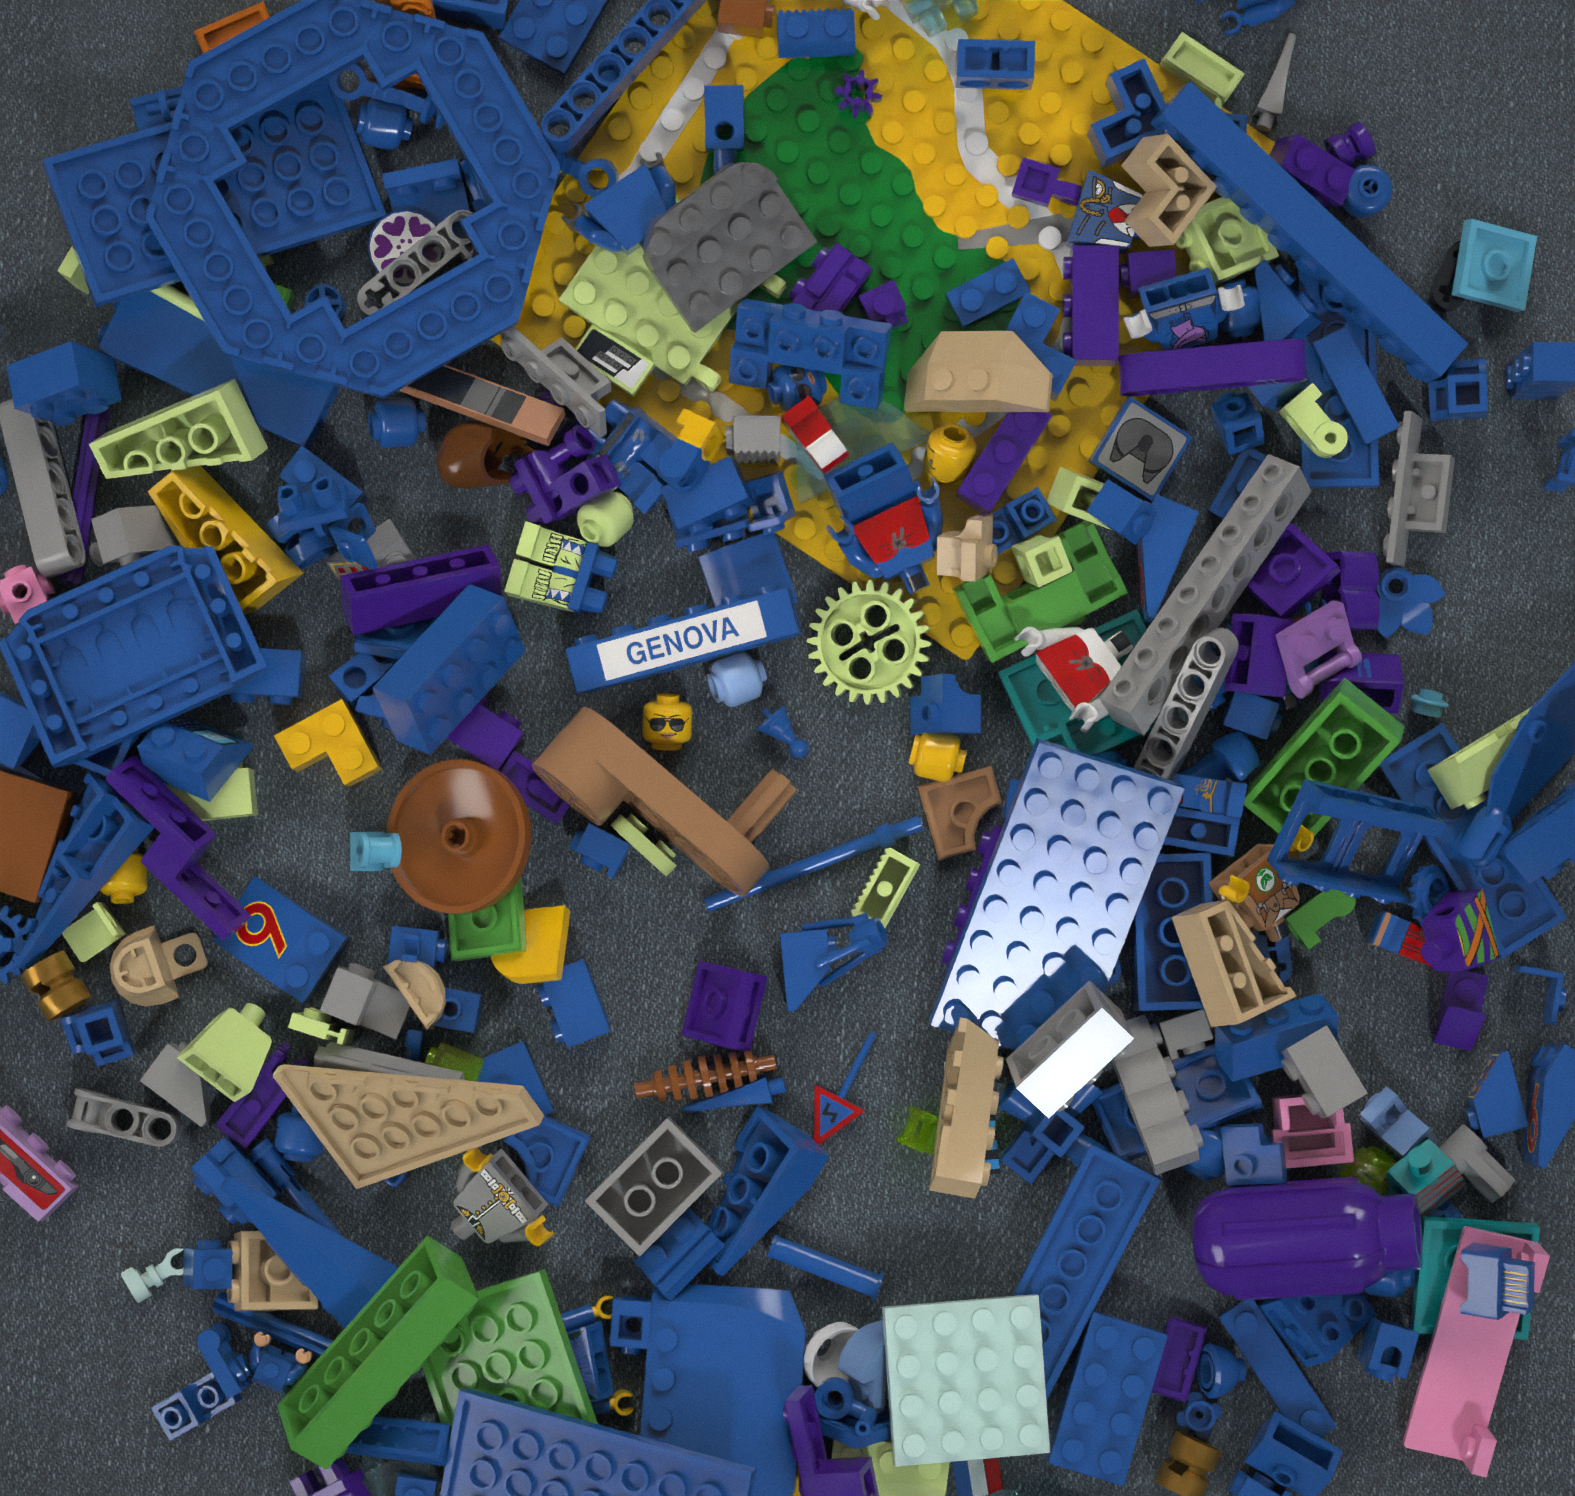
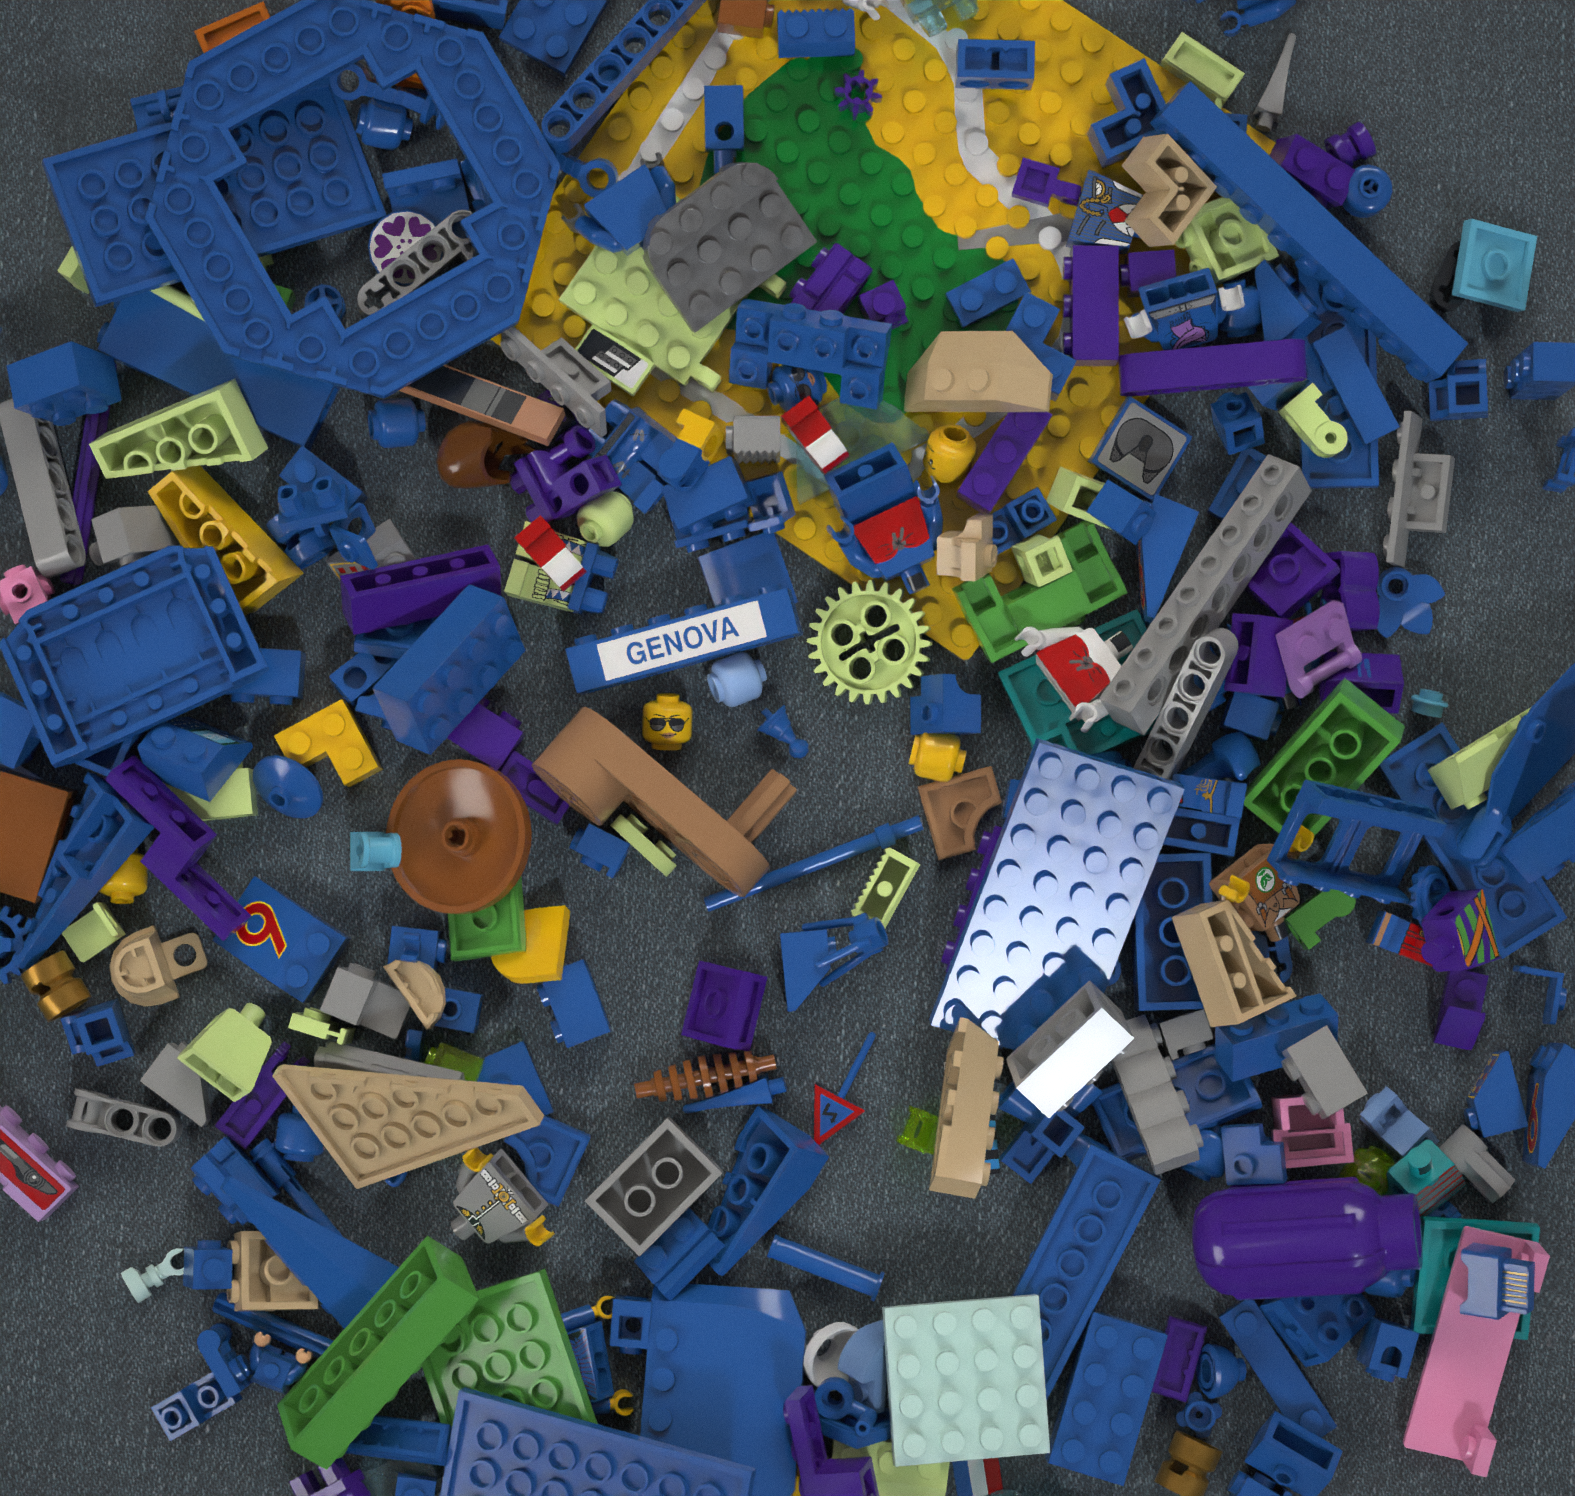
none -> blue dish [253,755,323,819]
none -> red leg [514,515,587,592]

